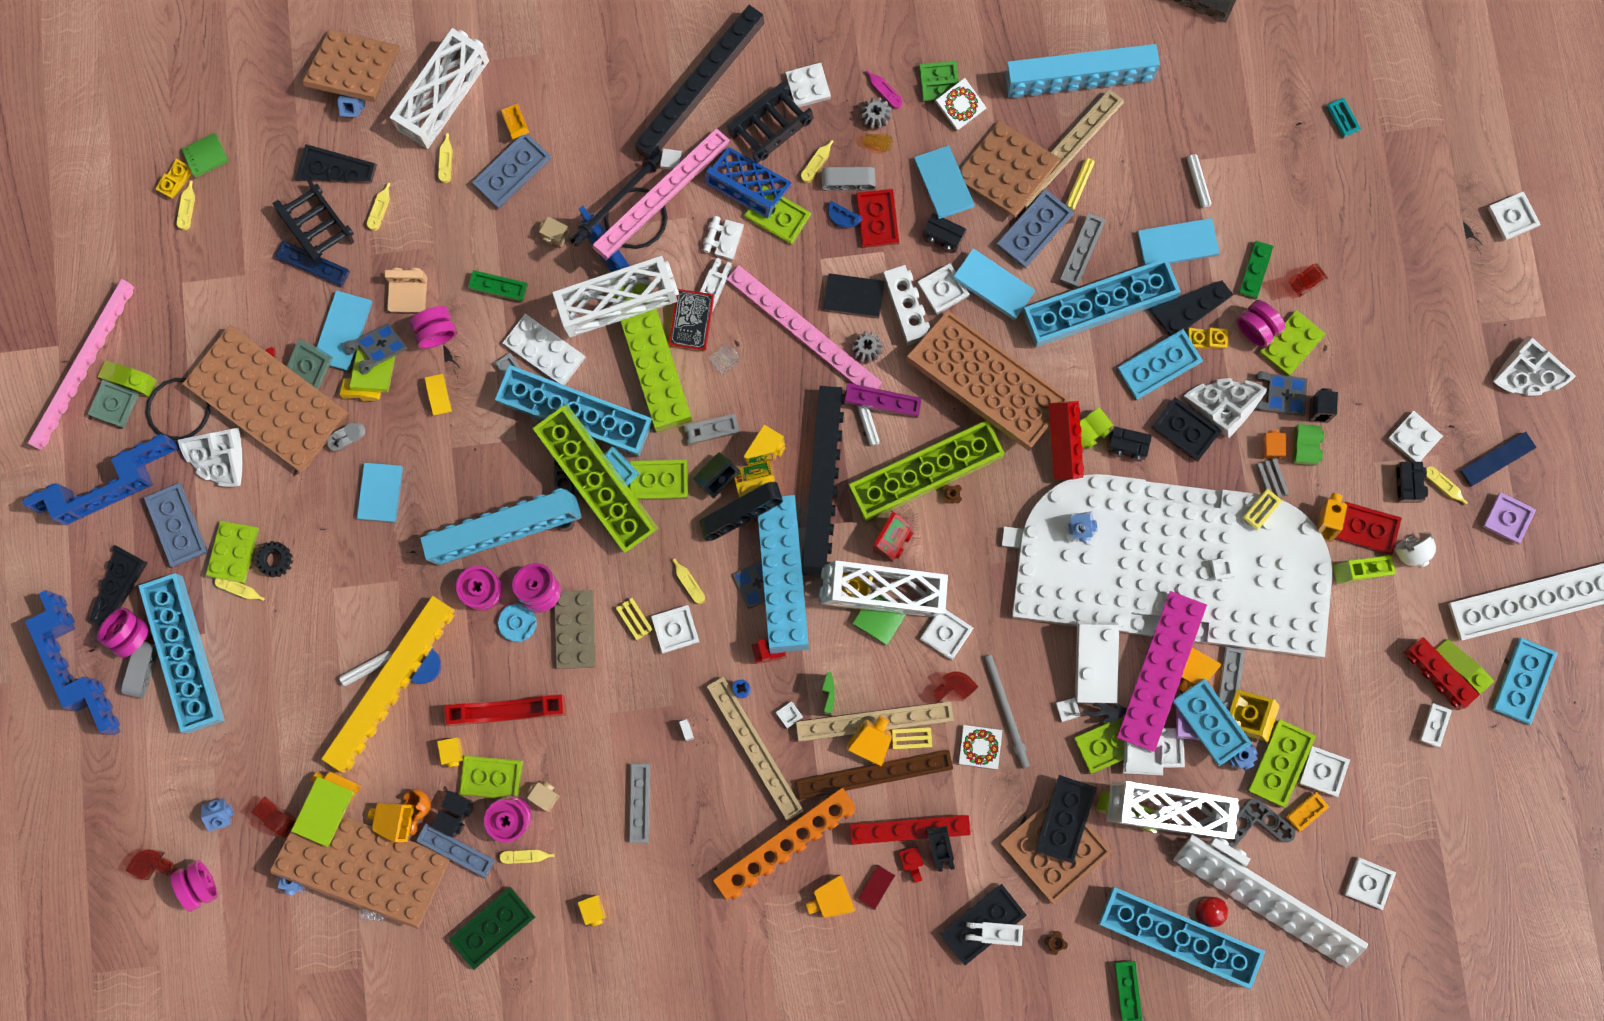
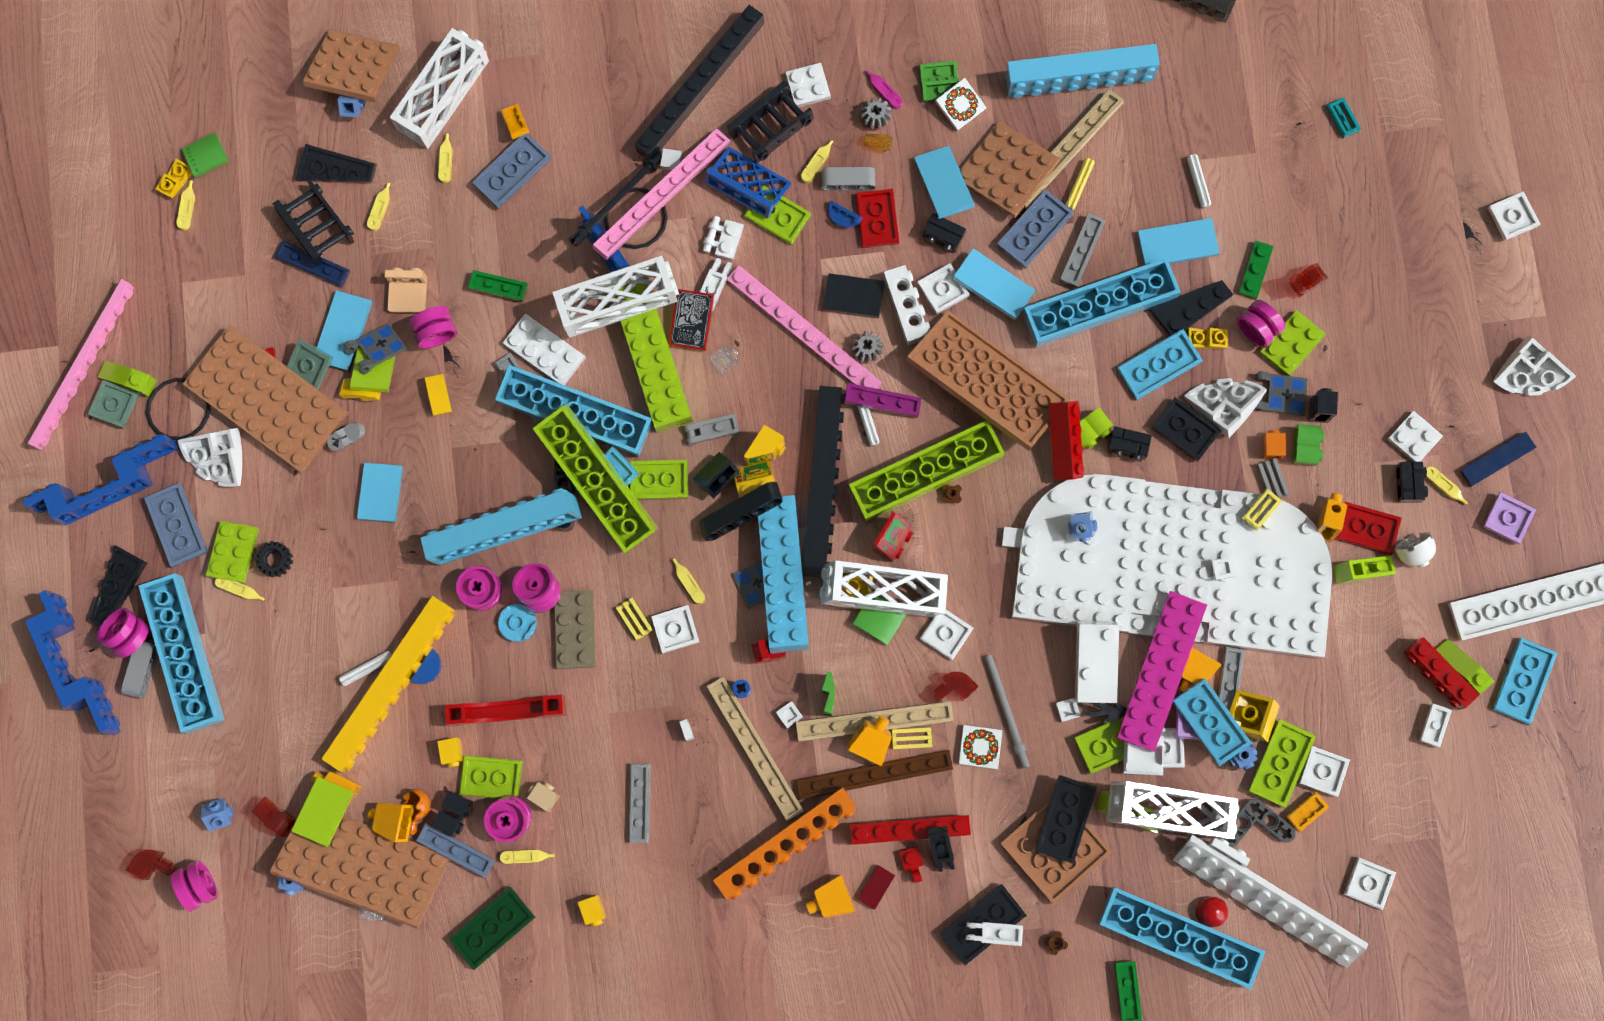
tan brick [539,216,570,248] -> none

